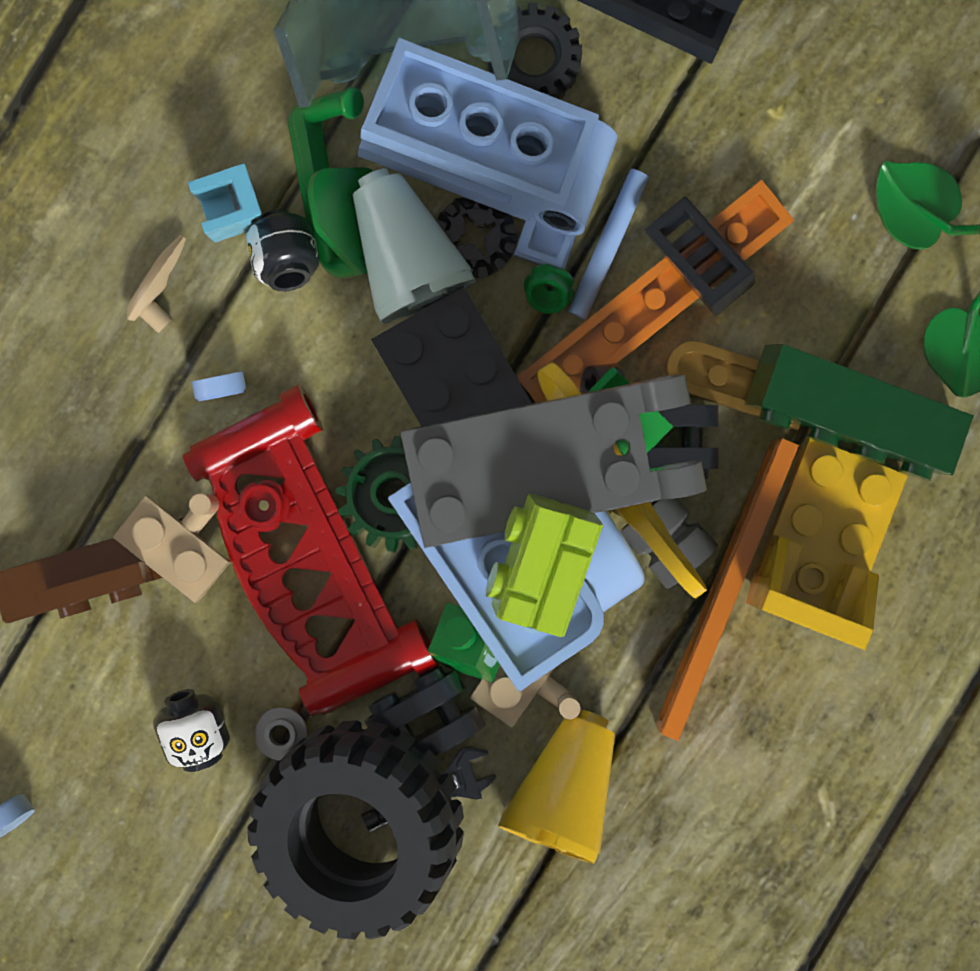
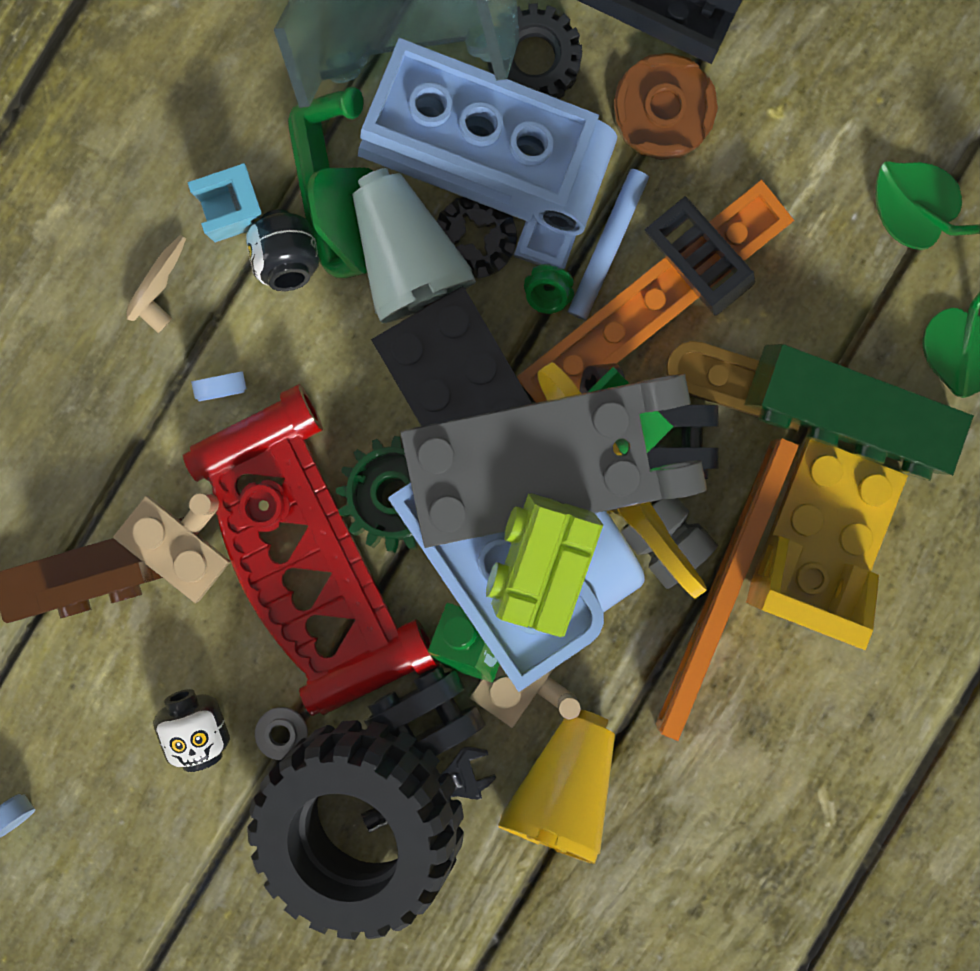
none -> dark orange tile [613,53,718,160]

